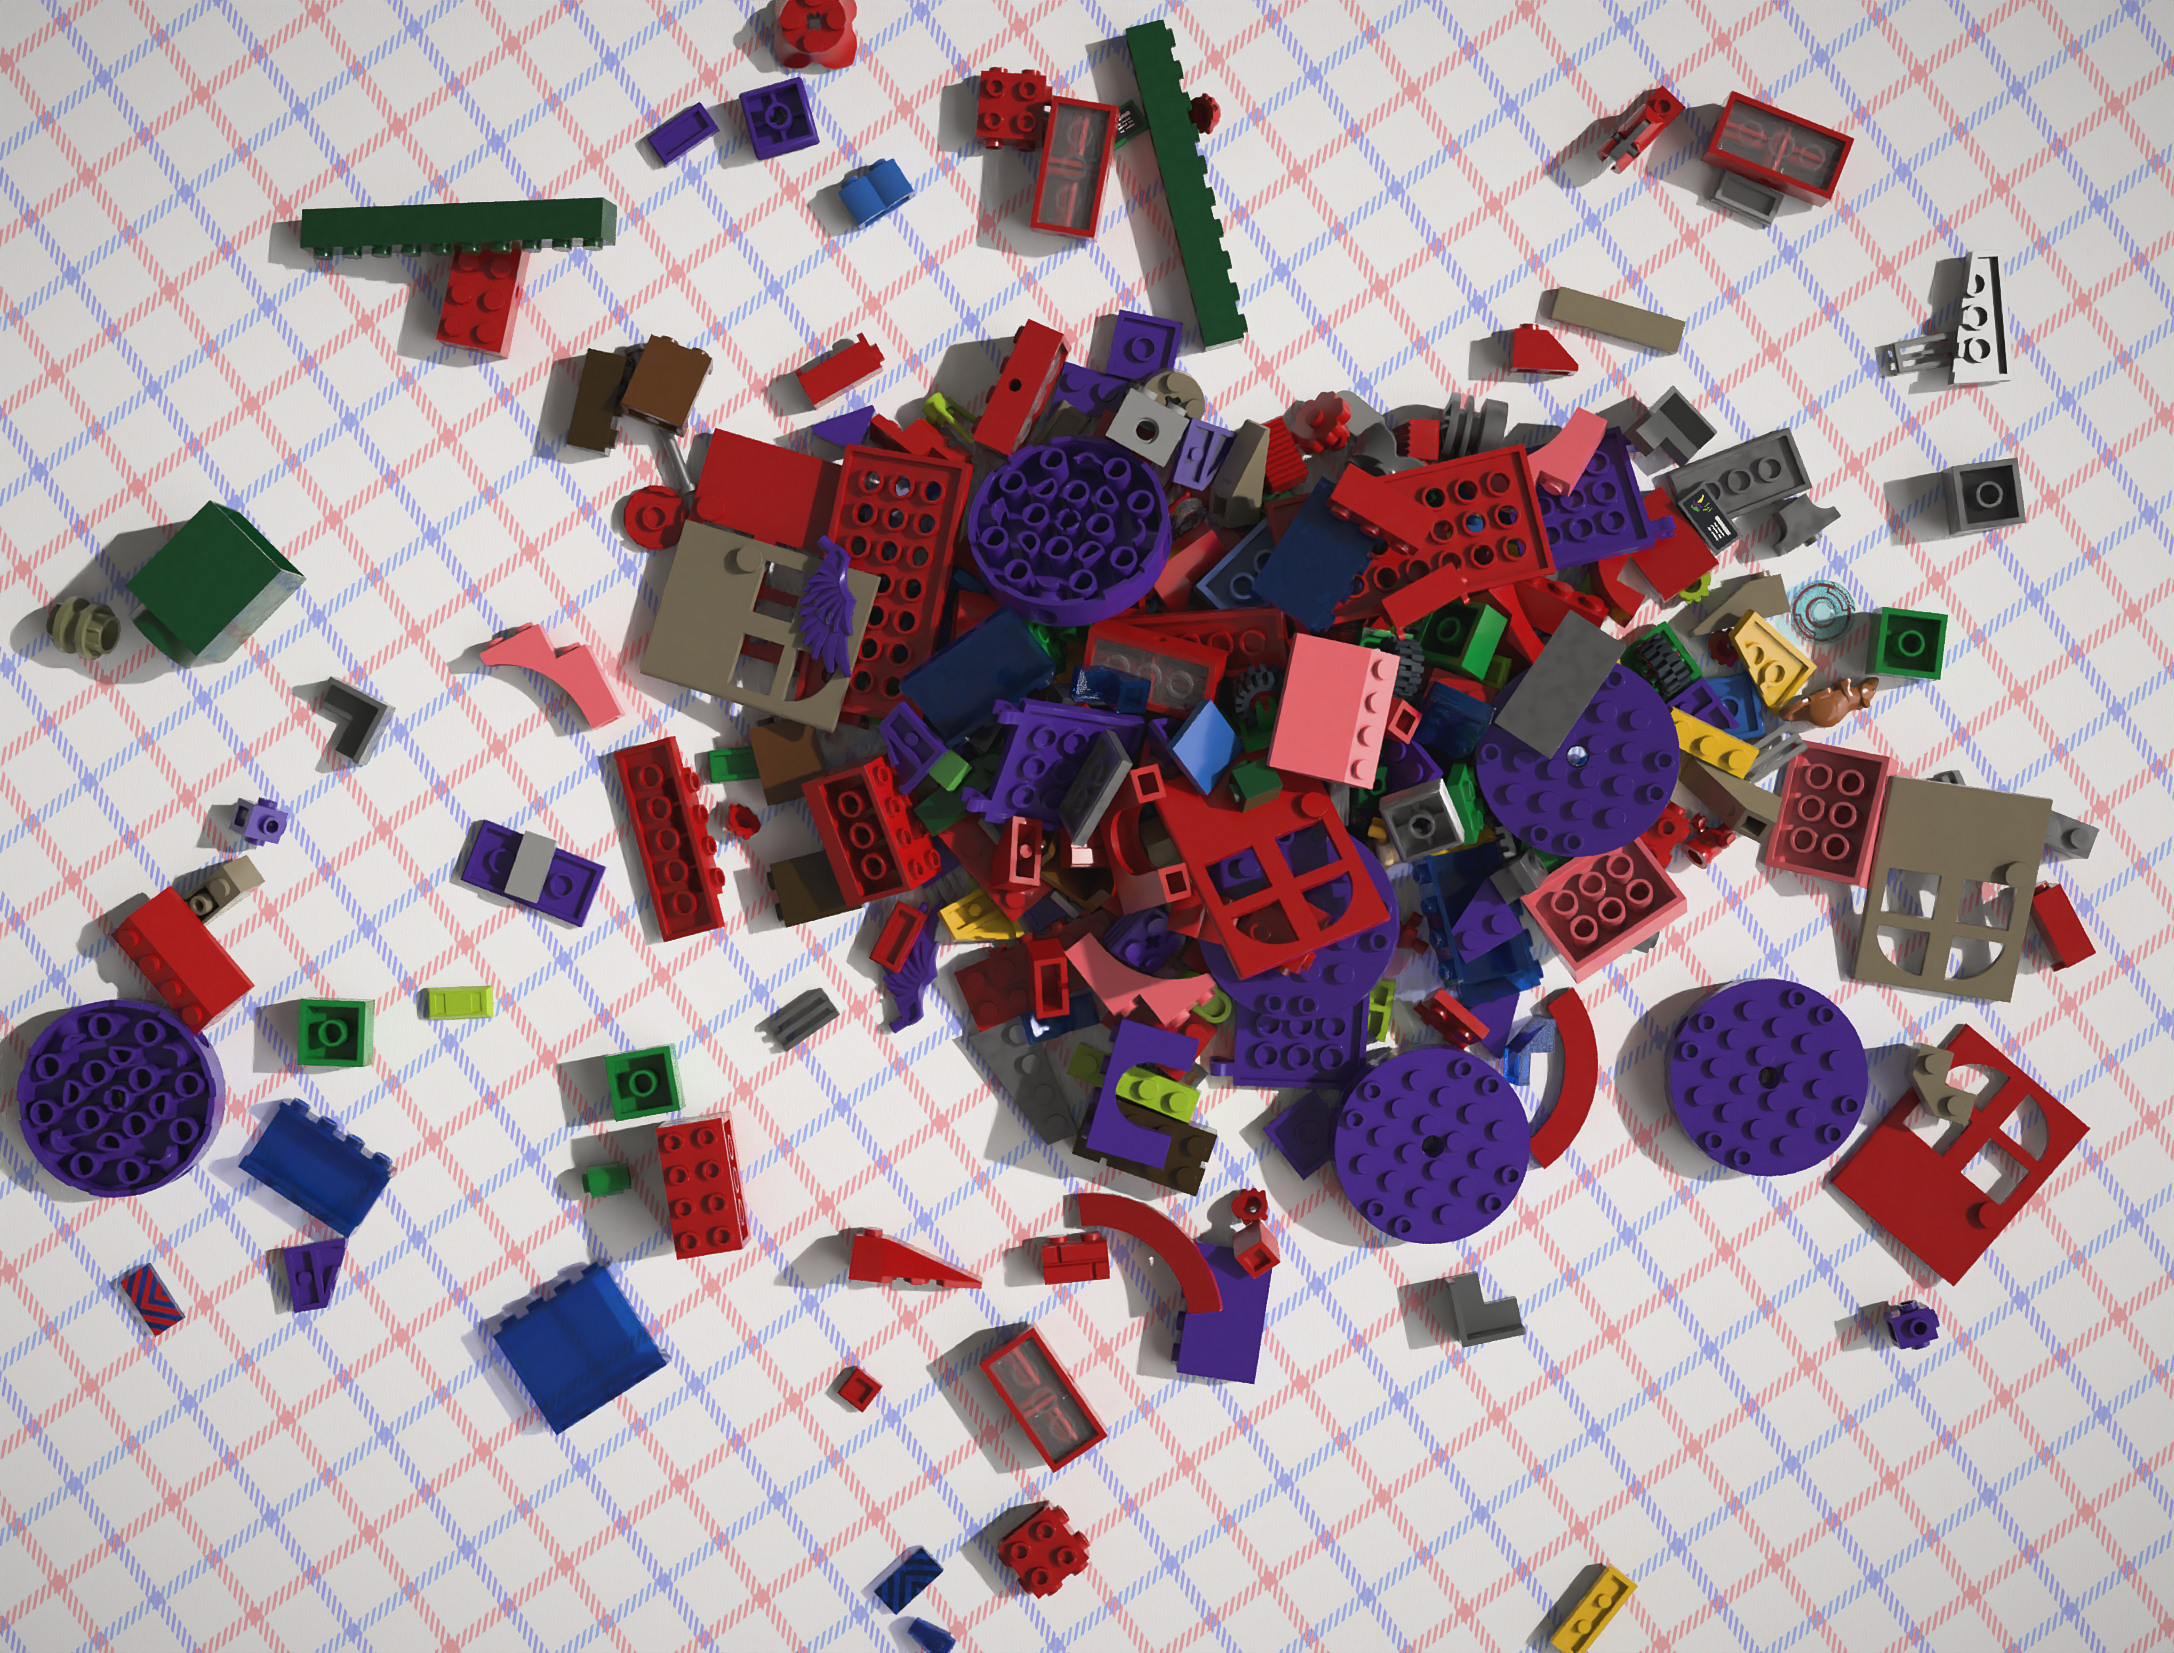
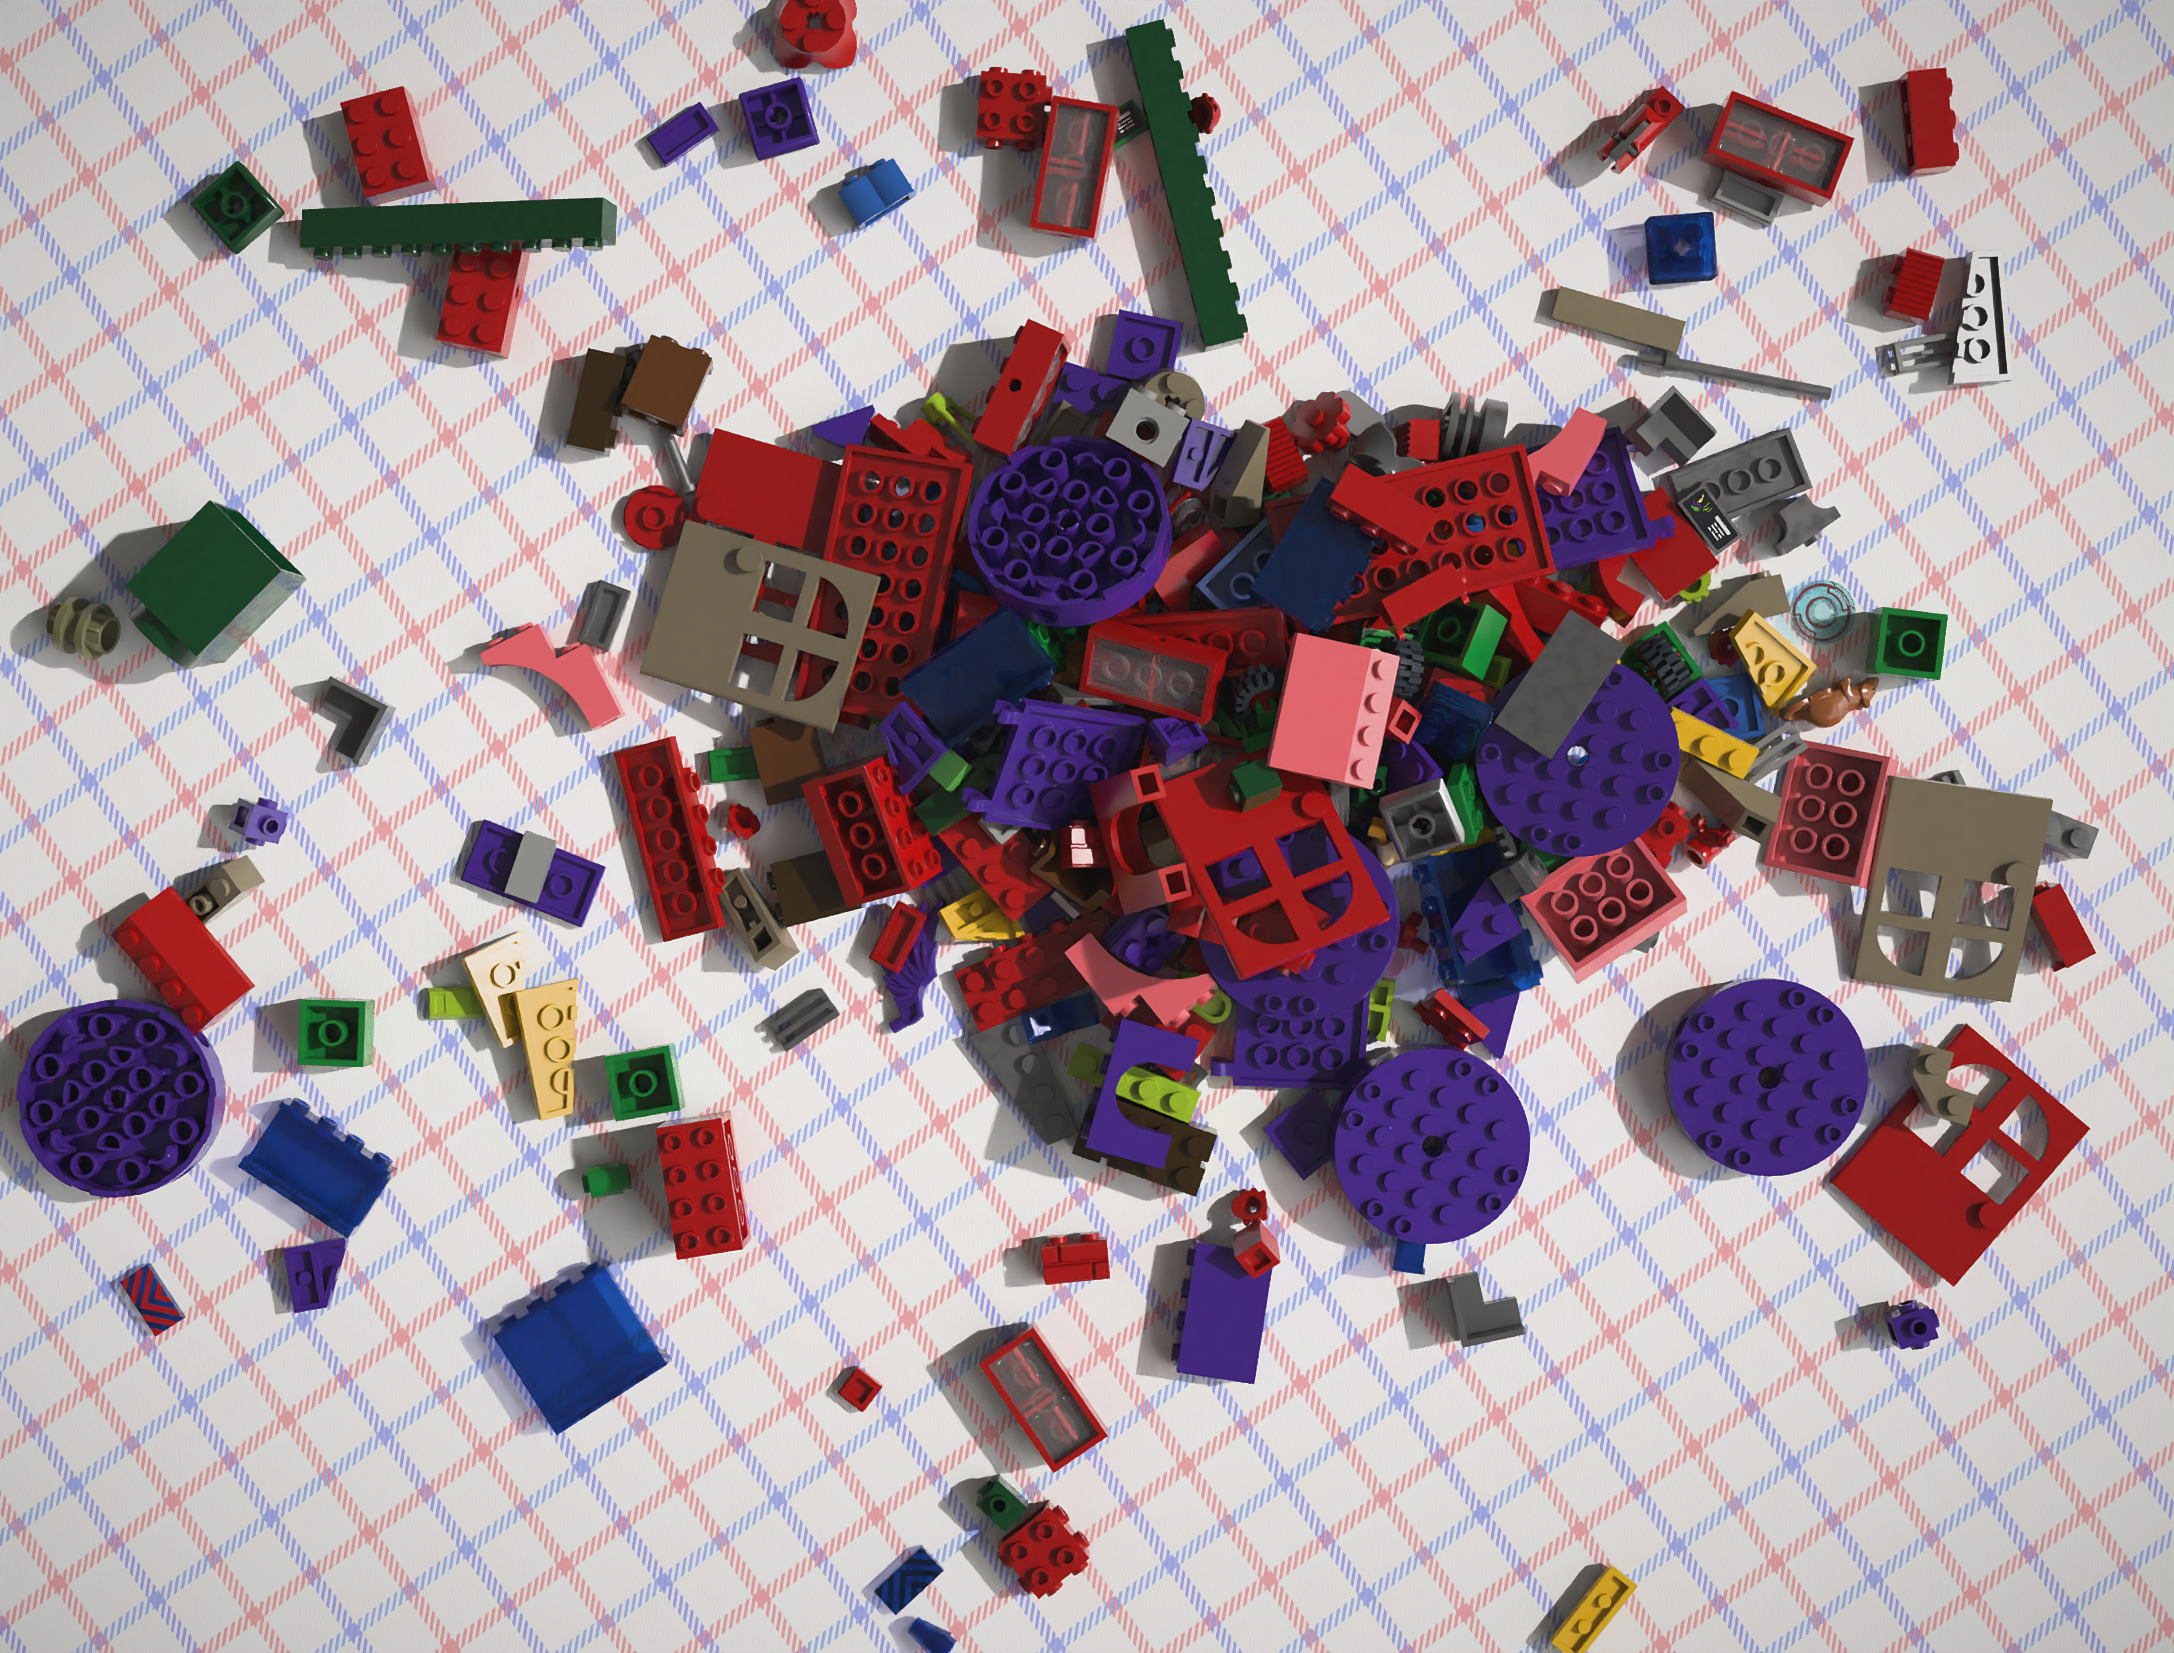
red brick [794,332,885,410] -> none
dark purple animal [798,535,857,678] -> none
red wedge [848,1227,983,1289] -> none
red slope [991,816,1043,892] -> none
red piece [1026,938,1069,1019] -> none
flat silver tile [1057,729,1133,848] -> none
clear blue slope [1068,665,1152,713] -> none
red tile [1077,1192,1223,1314] -> none
blue tile [1165,699,1244,795] -> none
clear blue slope [1503,1015,1556,1086] -> none
red slope [1508,323,1579,376] -> none
red tile [1530,987,1598,1170] -> none
flat silver brick [1941,457,2027,535] -> none
none -> dark green brick [190,161,285,254]
none -> red brick [340,86,437,206]
none -> wing [460,931,526,1048]
none -> yellow wing [513,978,579,1121]
none -> flat silver tile [577,580,632,653]
none -> dark tan slope [718,867,800,971]
none -> dark green brick [976,1474,1028,1532]
none -> clear blue panel [1389,1237,1426,1275]
none -> flat silver bar [1637,350,1832,400]
none -> clear blue brick [1644,212,1718,285]
none -> red brick [1881,247,1945,325]
none -> red brick [1898,67,1959,176]

